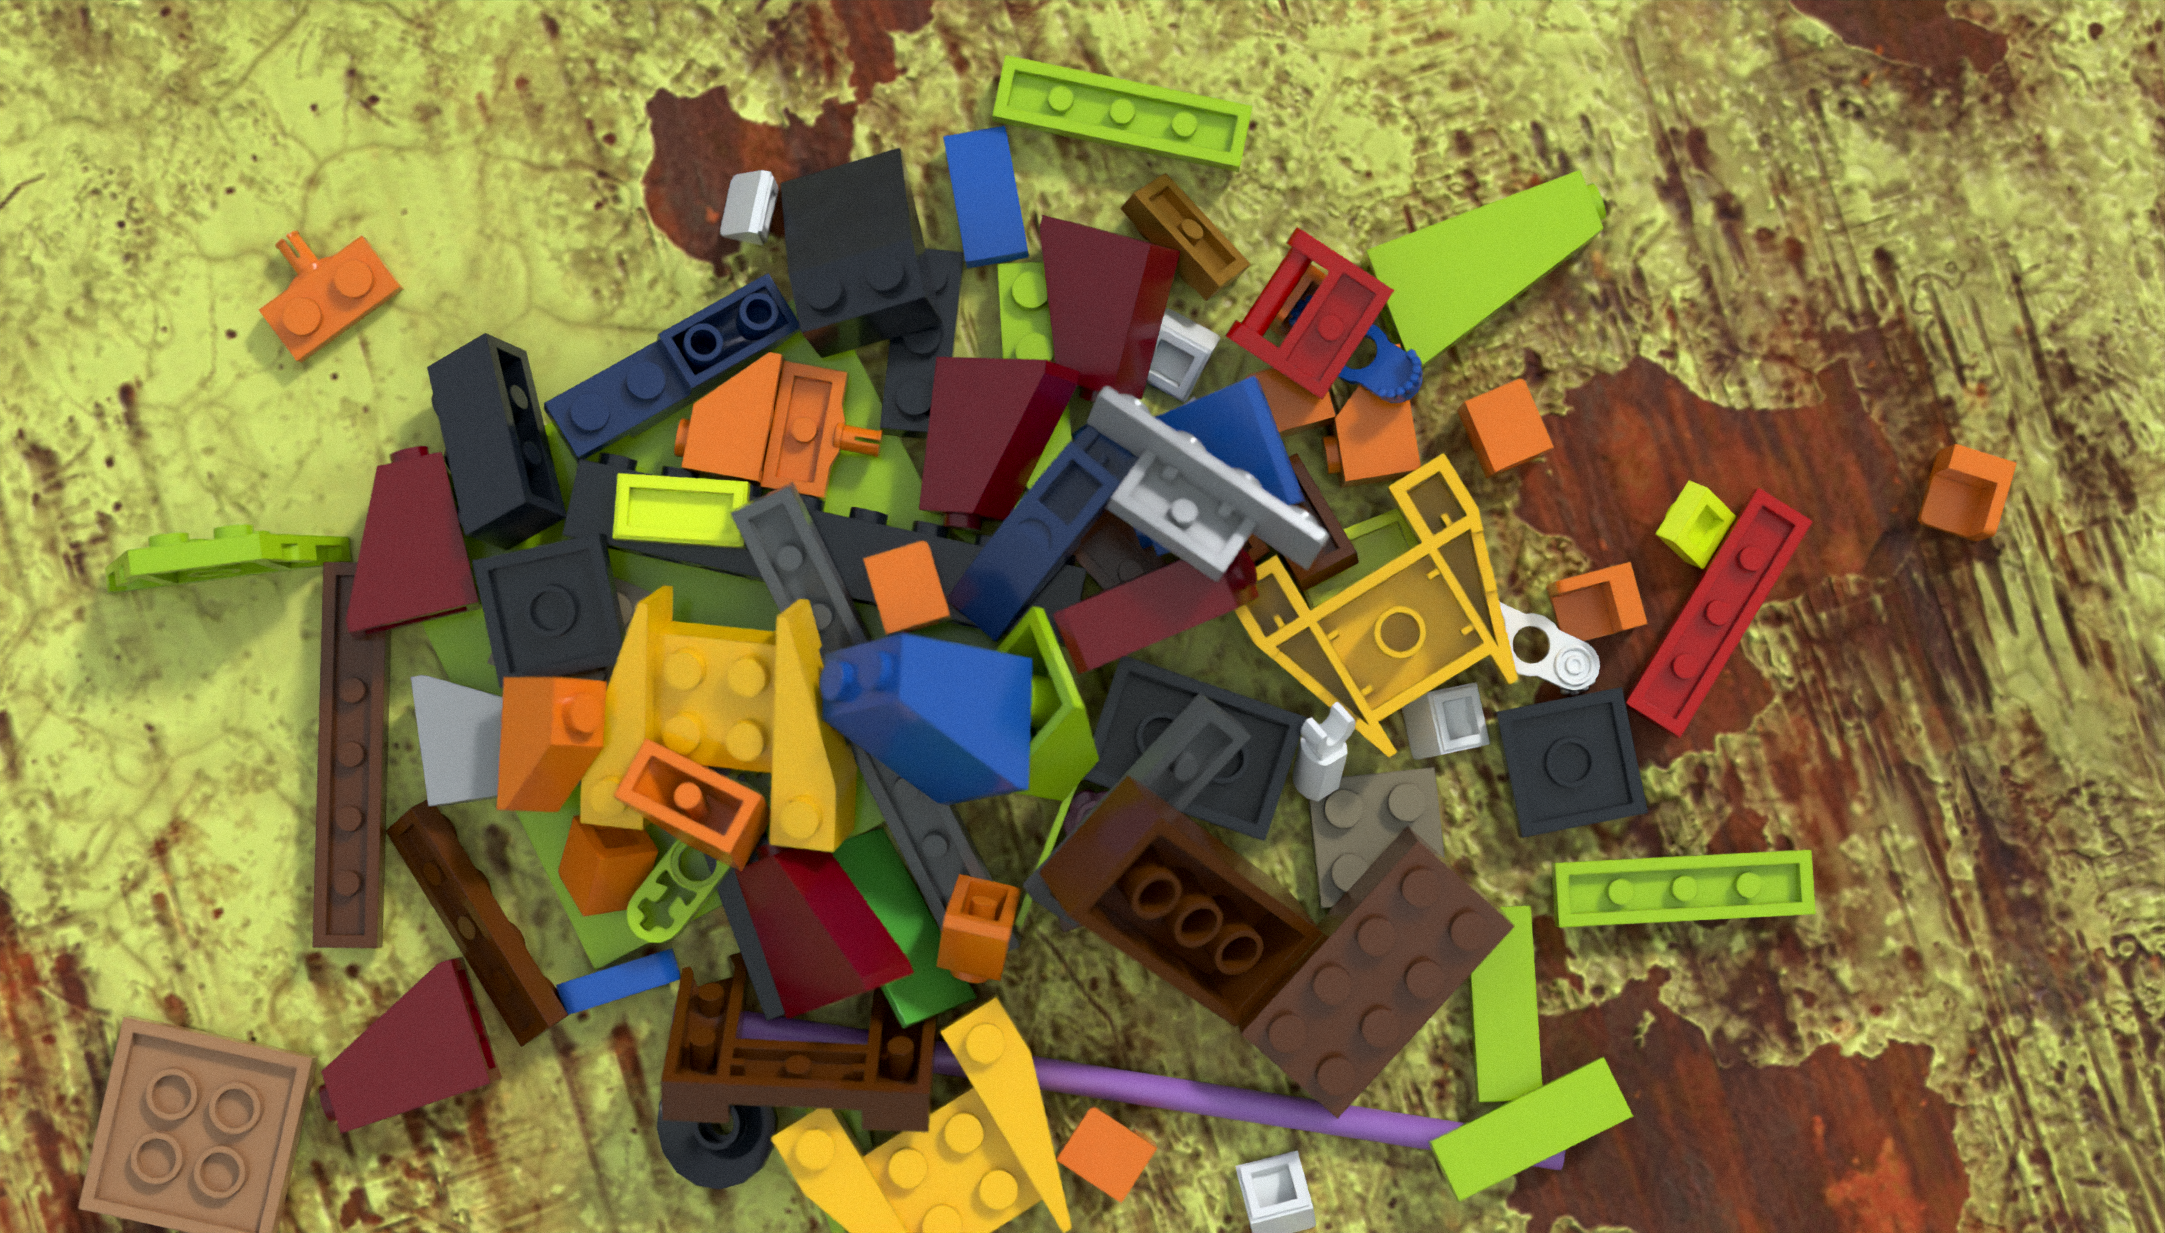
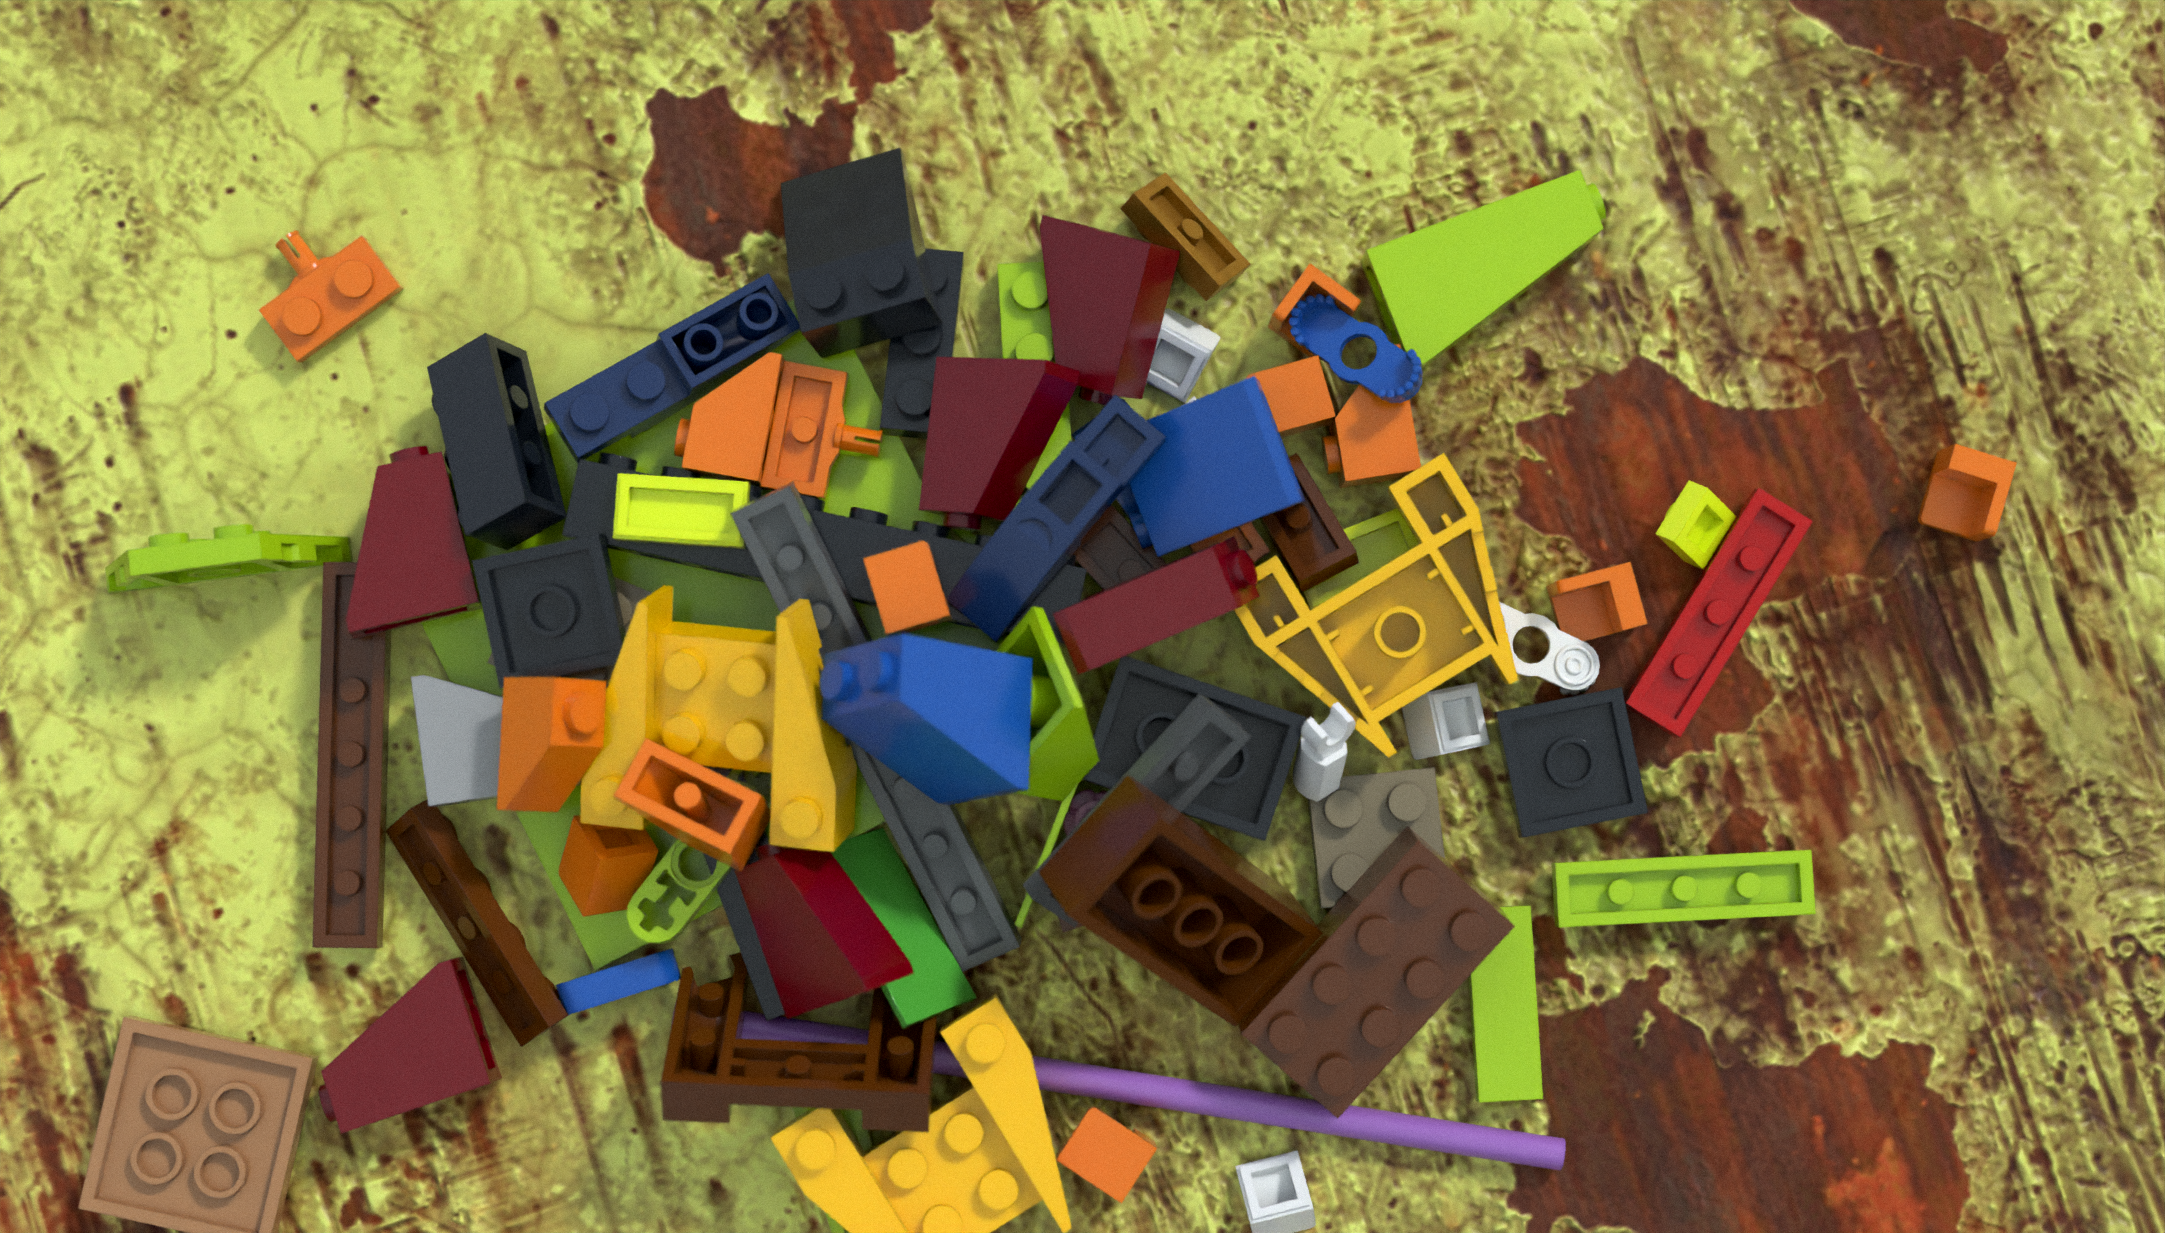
black dish [657,1099,778,1189] -> none
white slope [720,170,779,246] -> none
orange slope [936,874,1022,983] -> none
blue slope [943,126,1029,269] -> none
lime plate [992,55,1253,172] -> none
light grey bracket [1086,387,1329,583] -> none
red plate [1225,227,1395,399] -> none
lime tile [1428,1057,1633,1202] -> none
orange panel [1457,379,1554,479] -> none

